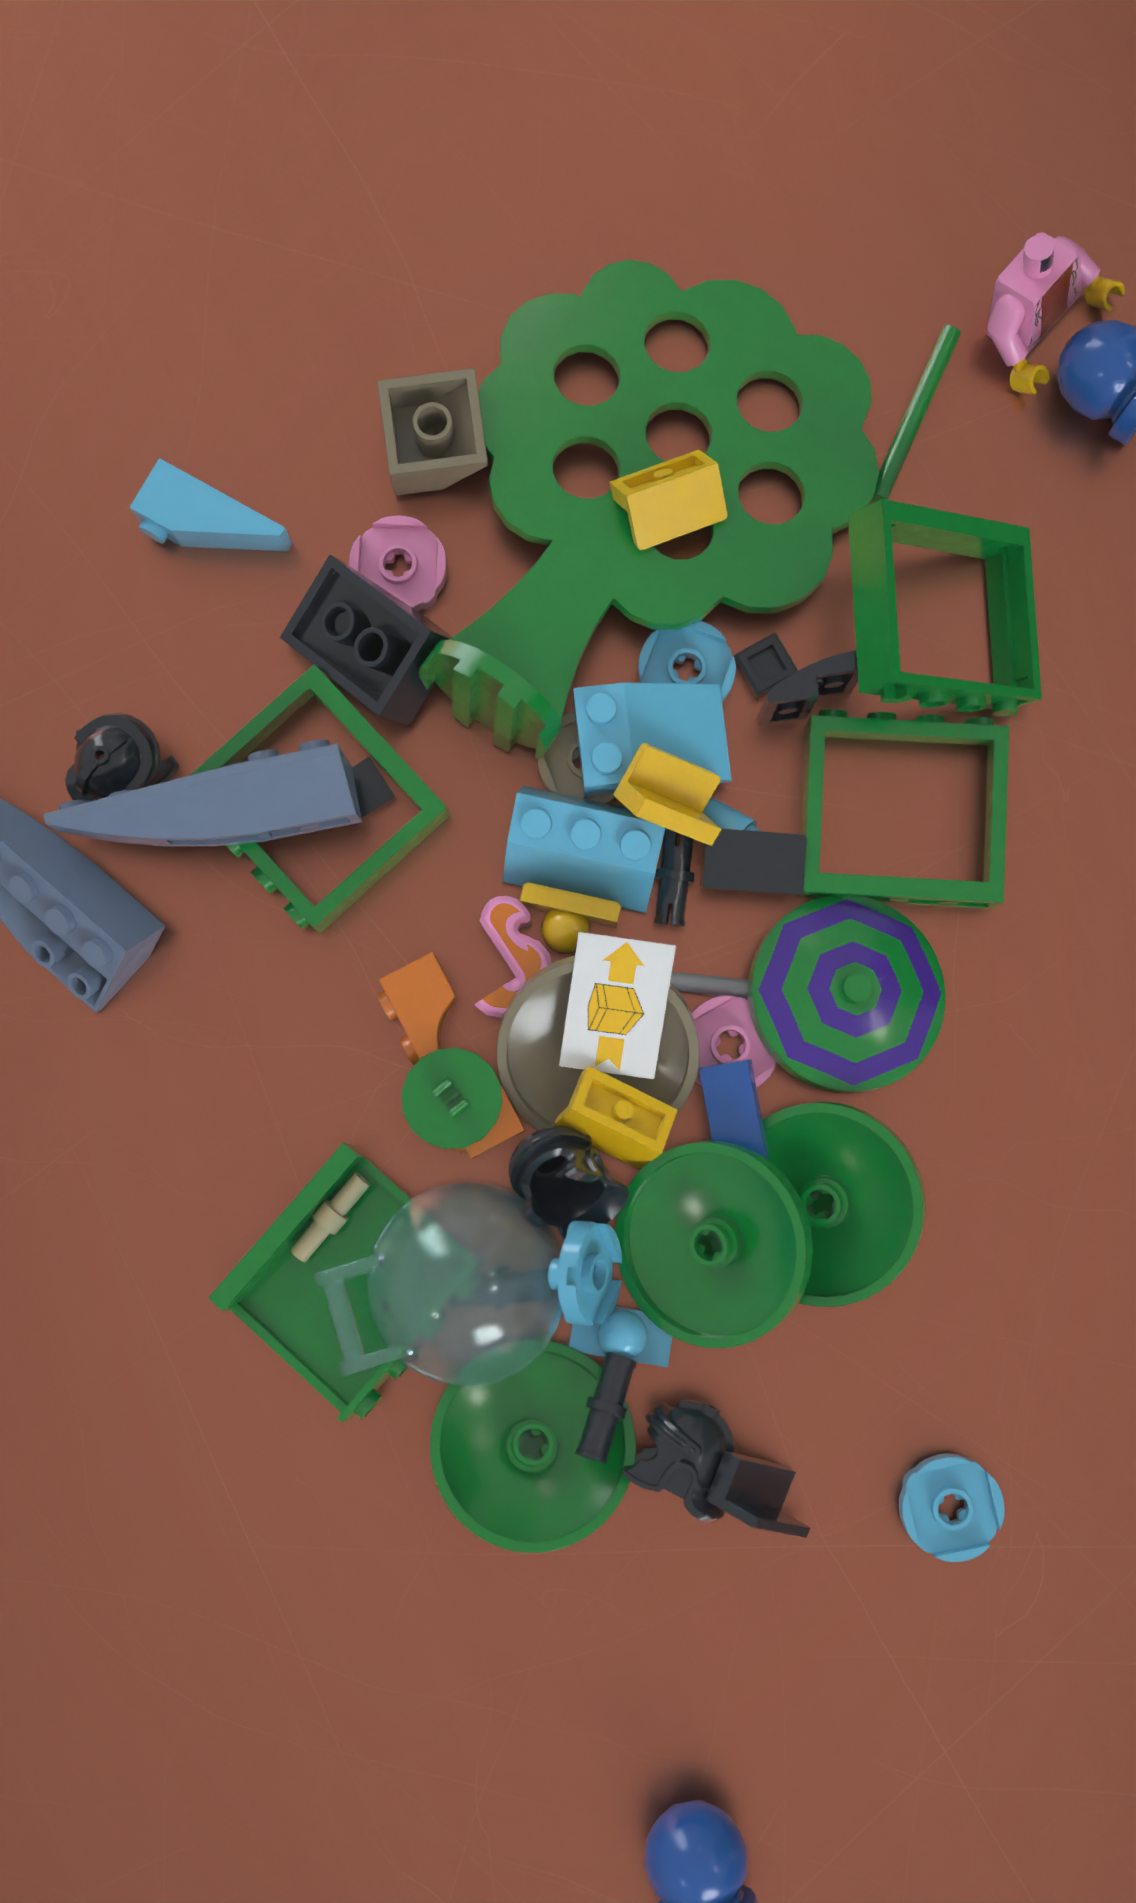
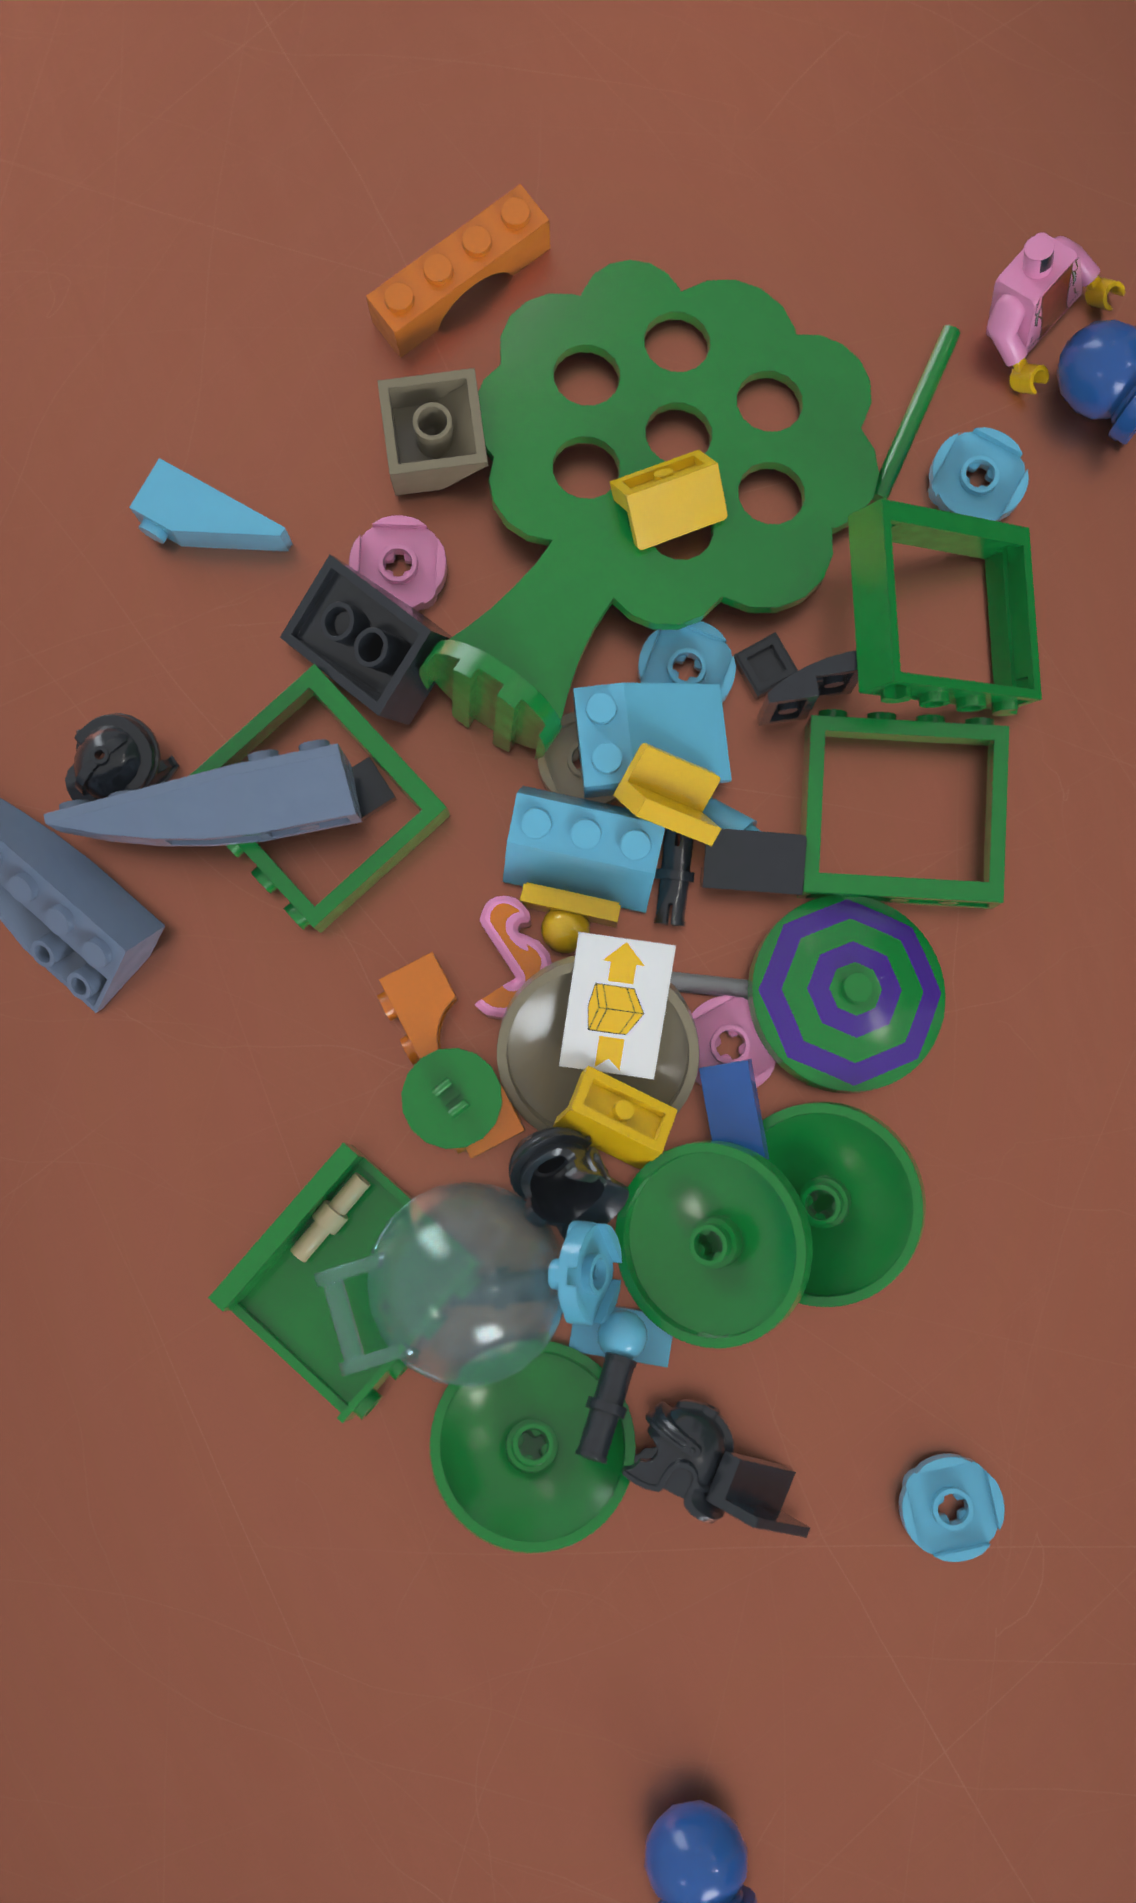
none -> orange arch [366,184,550,358]
none -> medium azure plate [928,427,1029,521]

